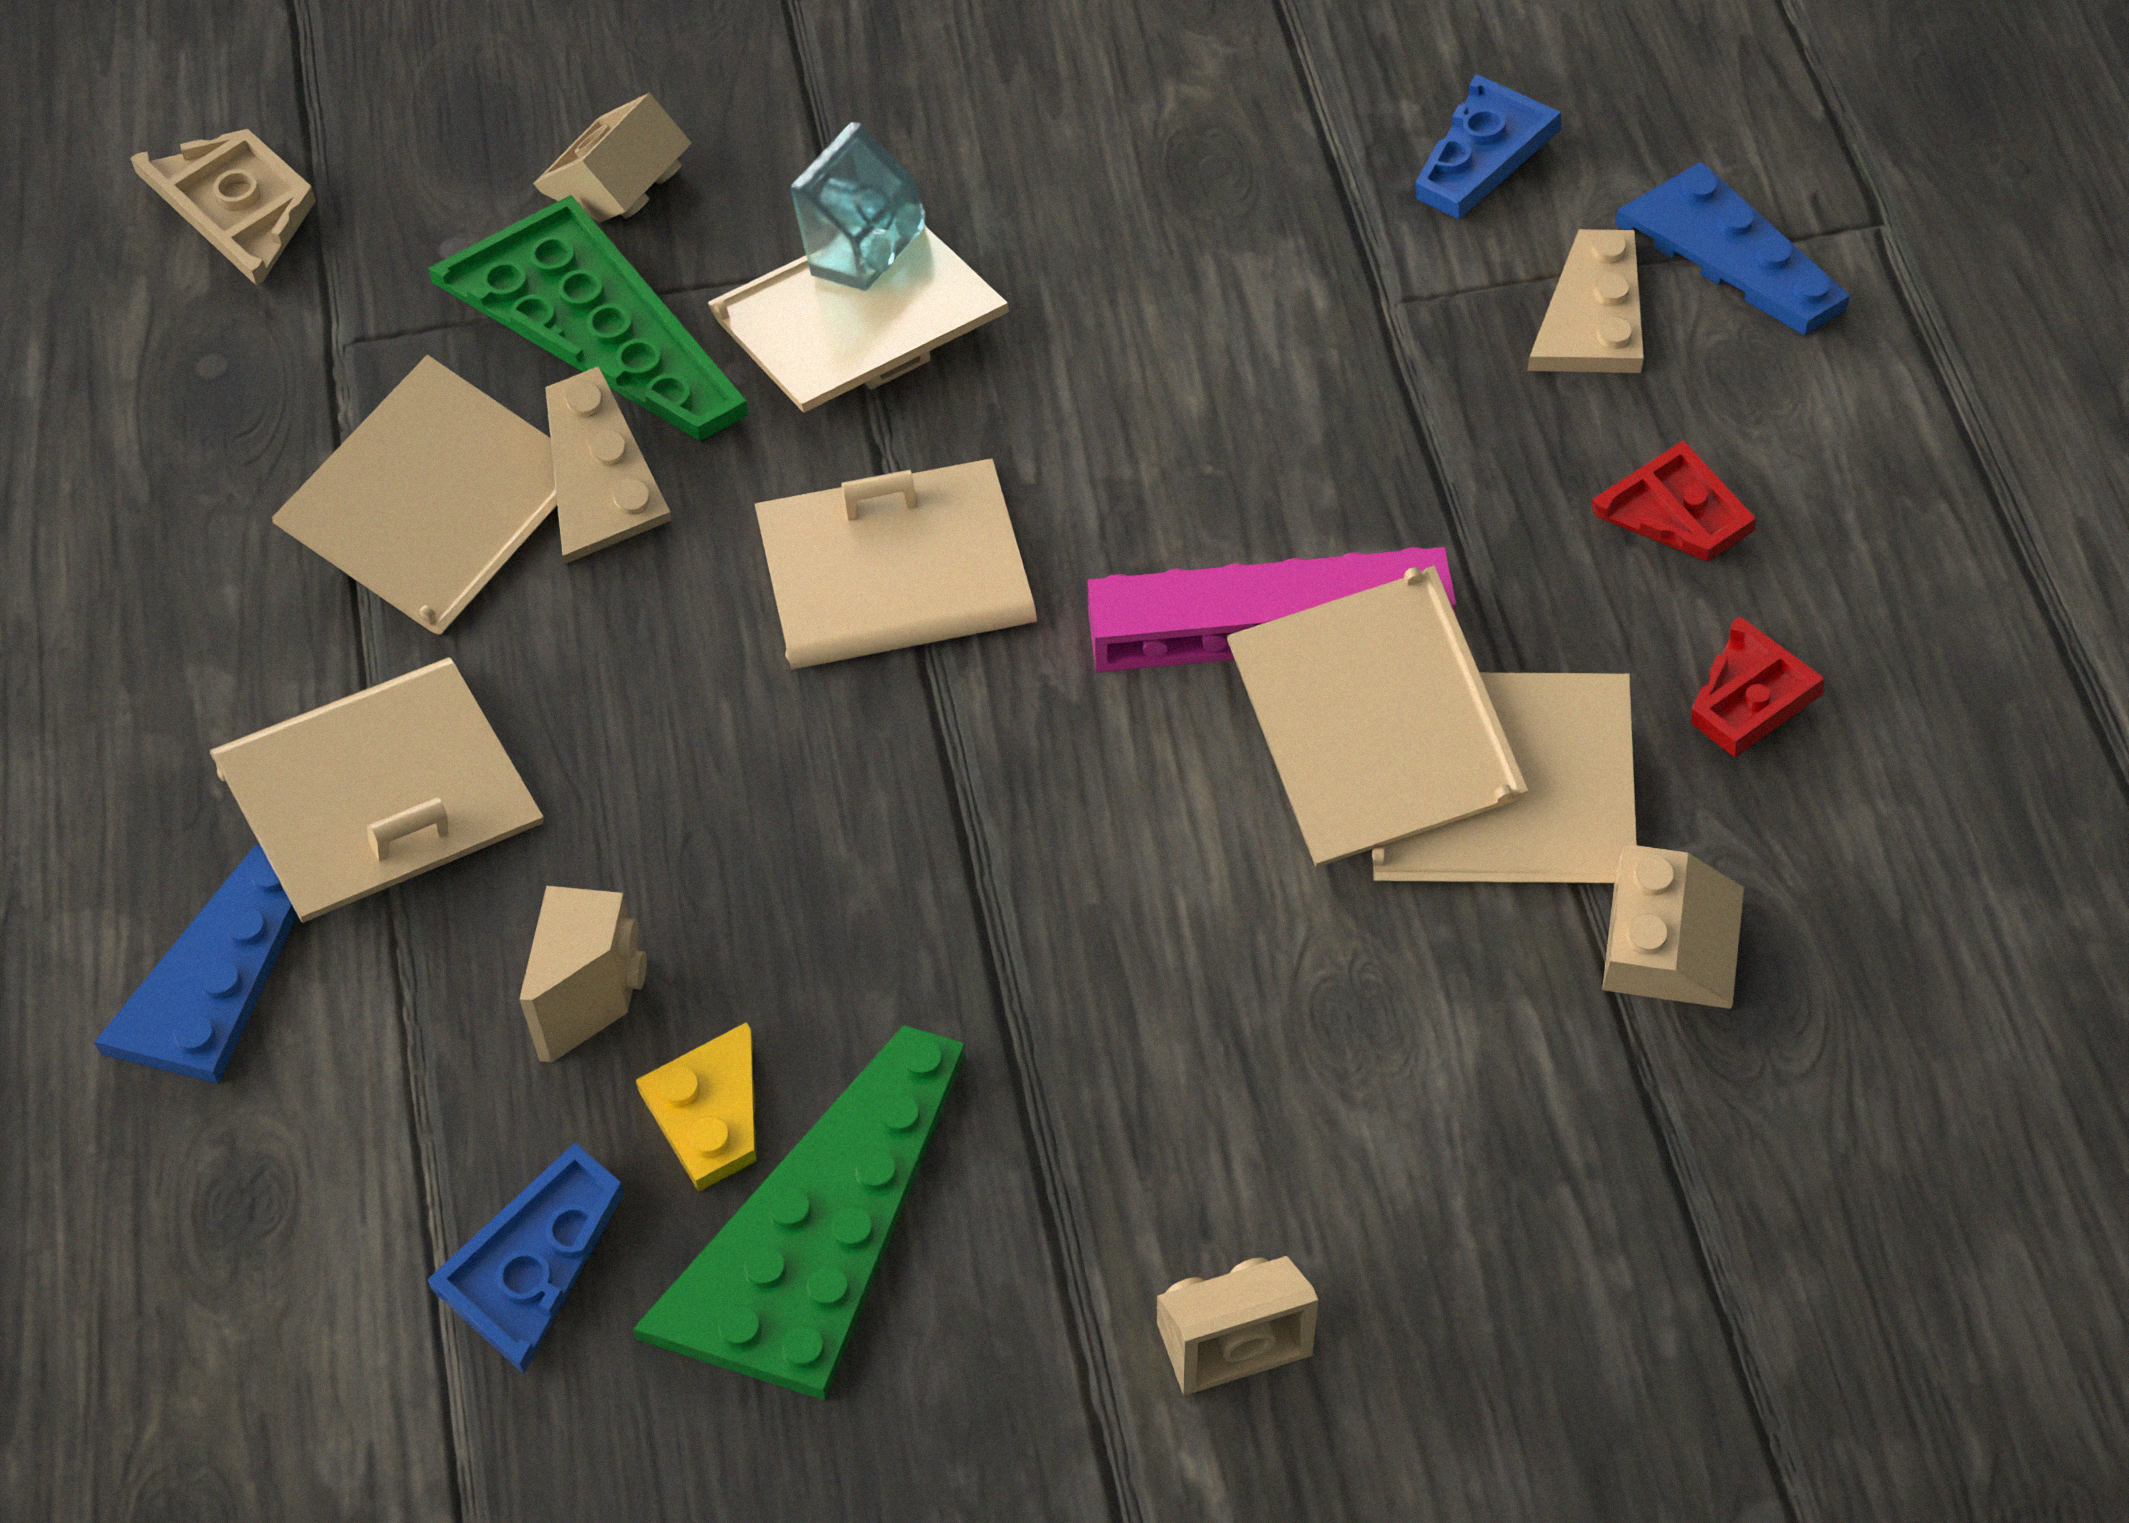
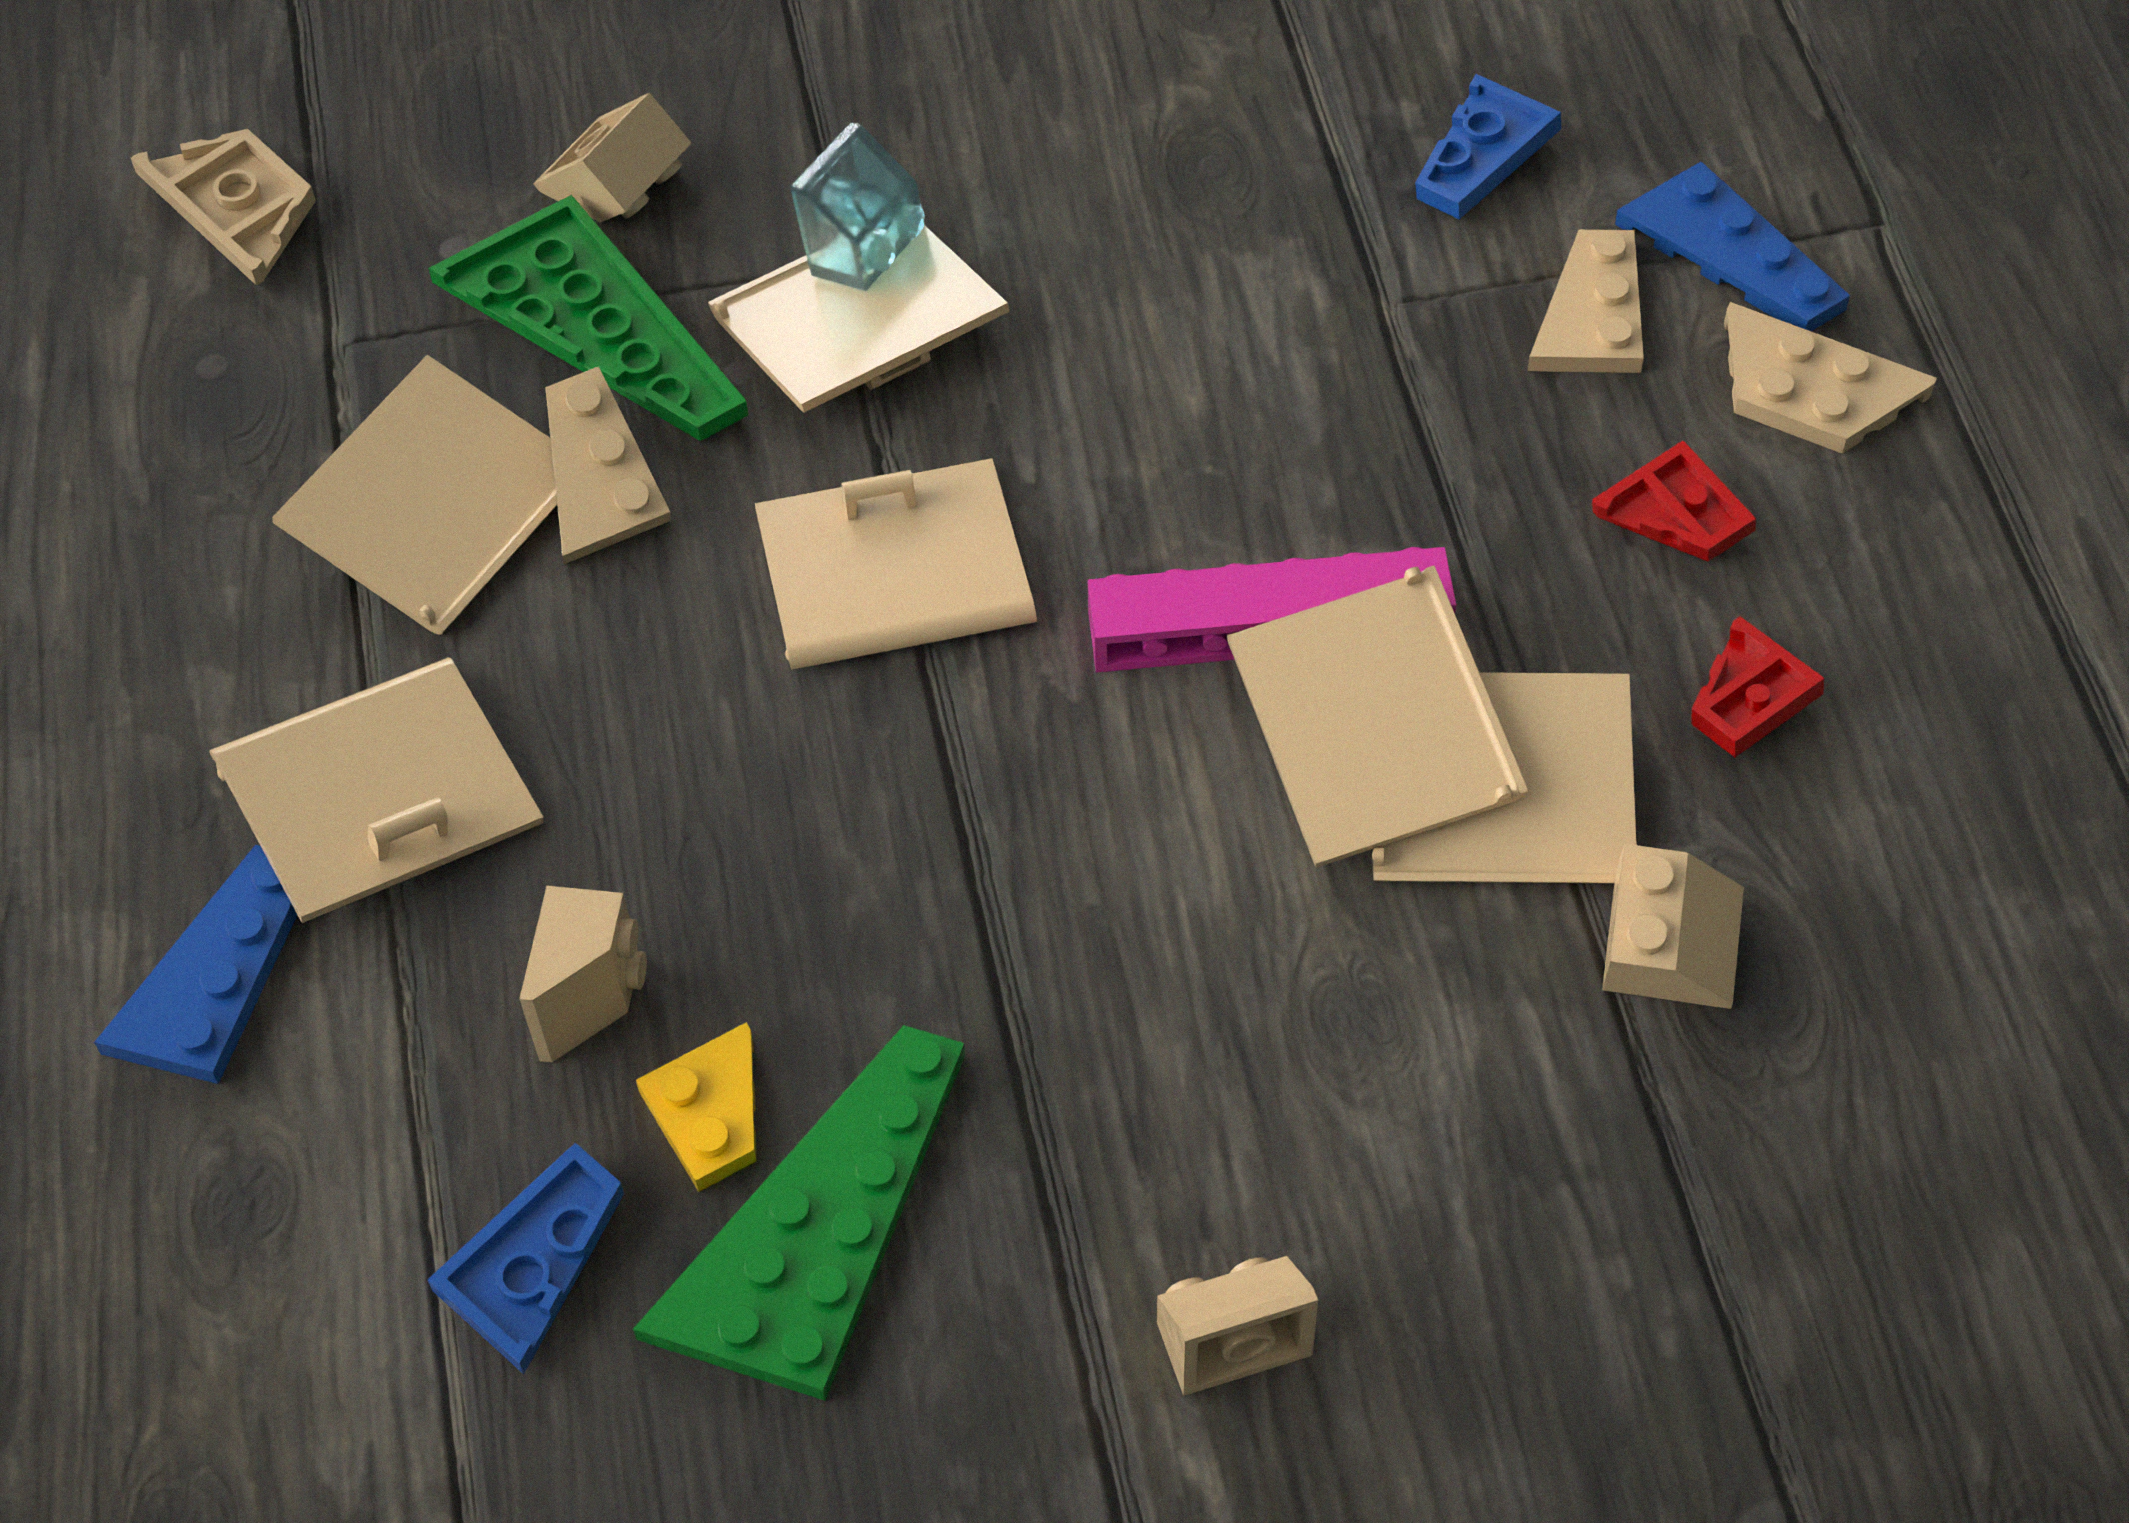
none -> tan wing [1724,302,1937,454]

